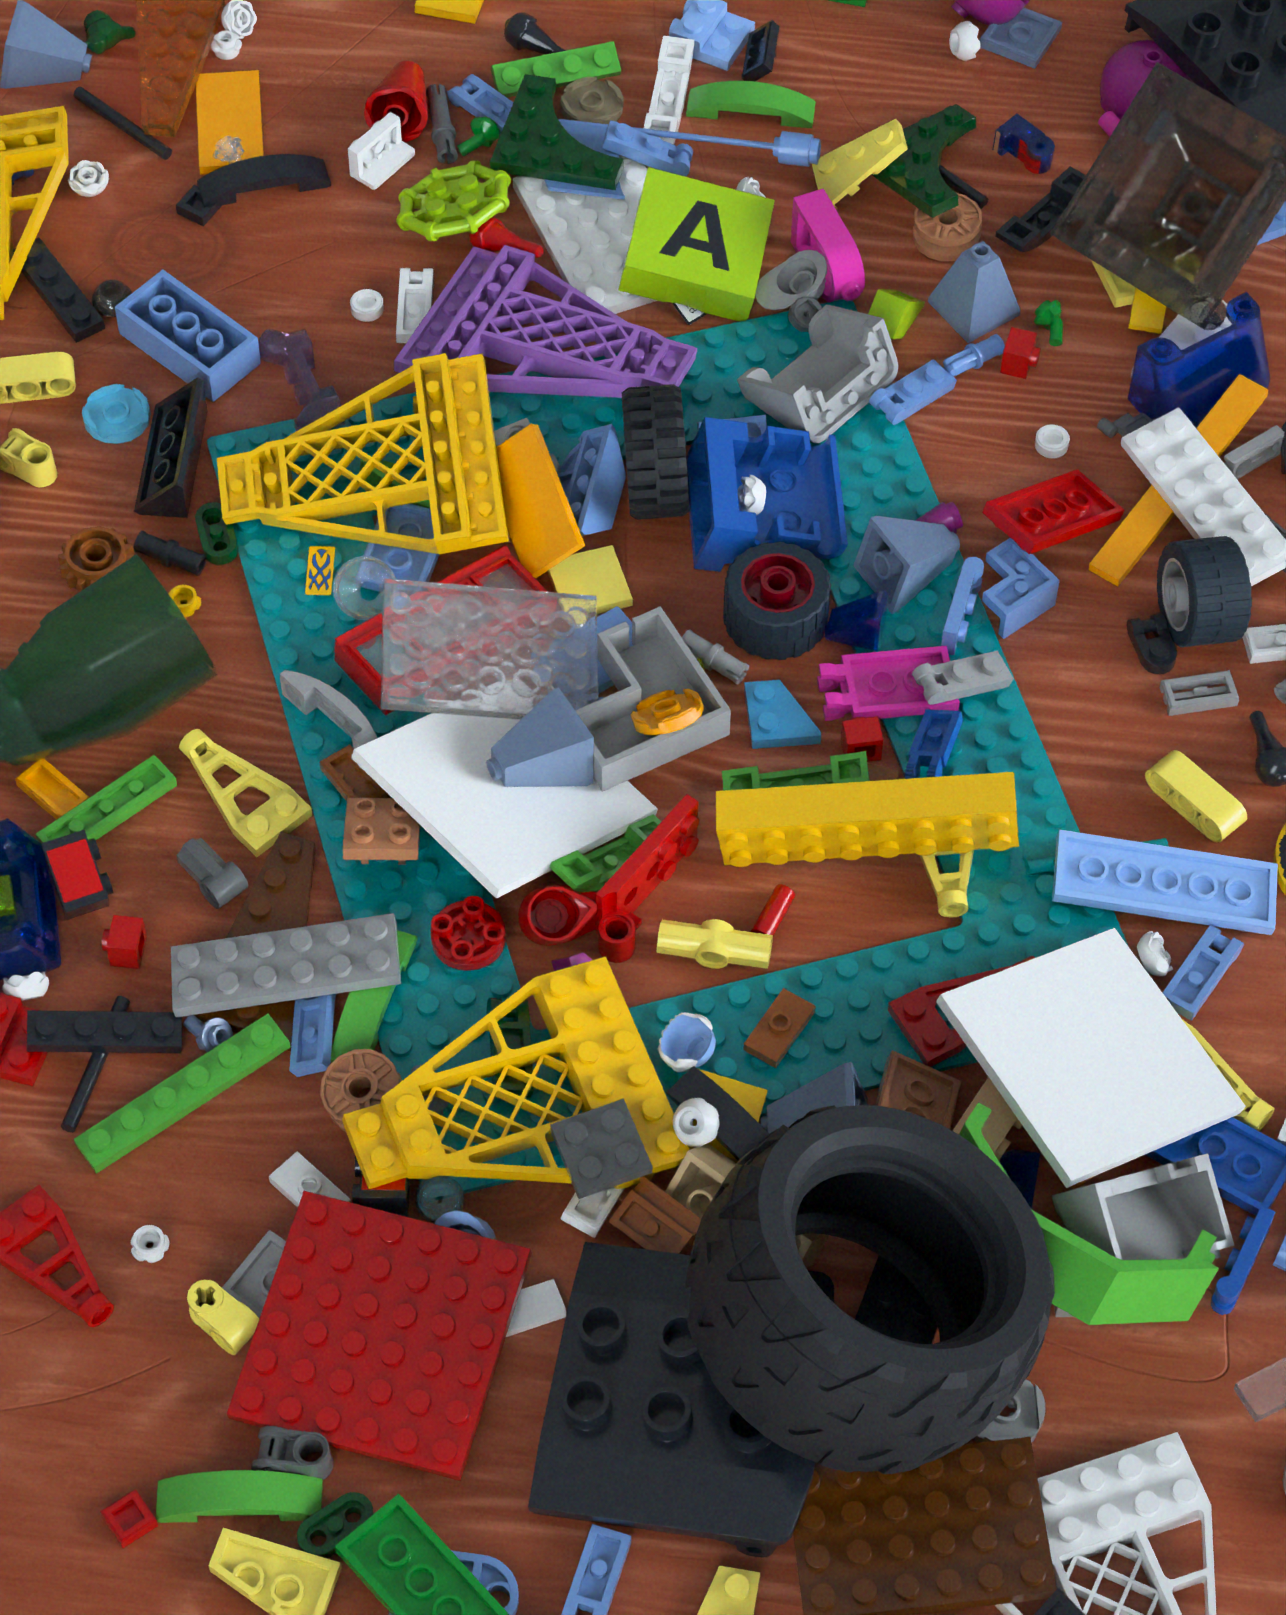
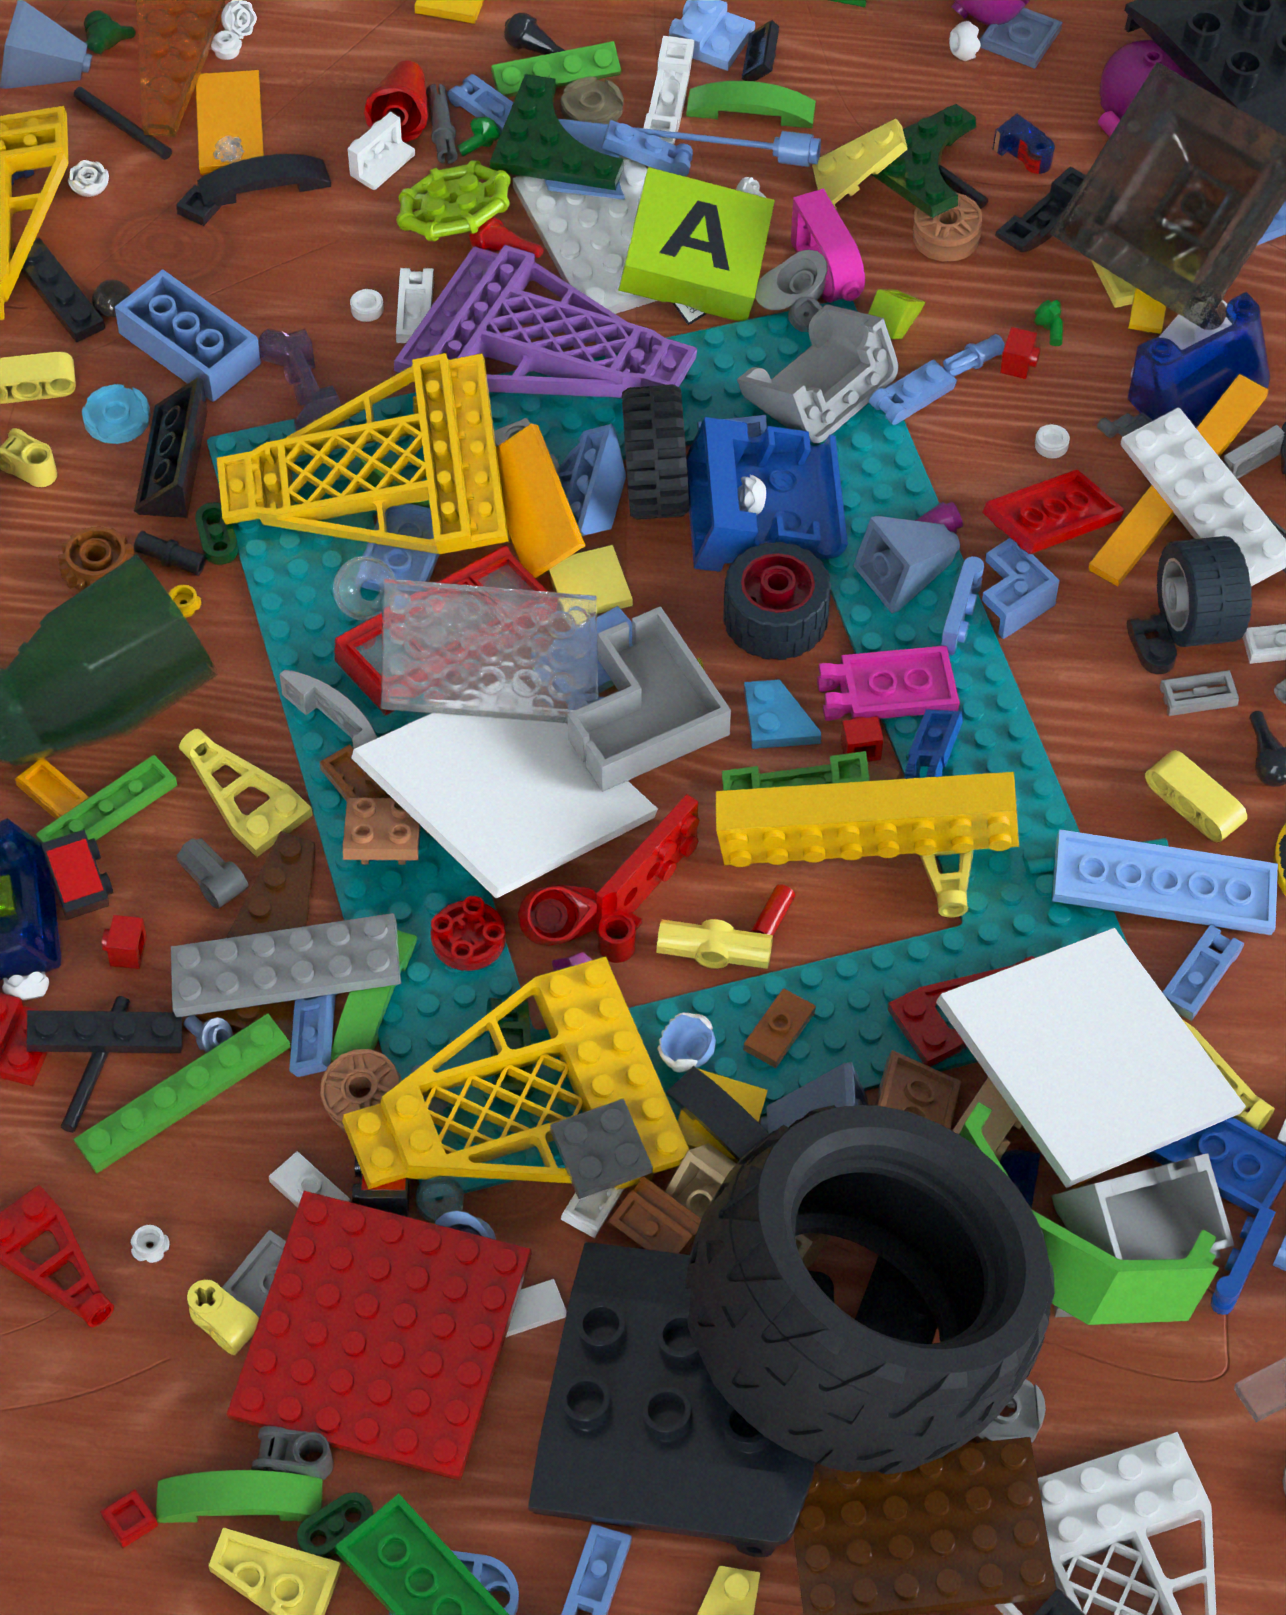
yellow sticker [305,546,335,595] -> none
sand blue slope [486,687,594,787] -> none
bright green slope [549,814,662,892] -> none
light orange tile [631,689,704,735] -> none
white plate [673,1098,720,1148] -> none
light grey pin [682,629,749,685] -> none
clear blue slope [824,590,888,651] -> none
light grey plate [912,651,1014,705] -> none
sand blue slope [928,241,1021,343] -> none
white plate [1137,931,1173,976] -> none

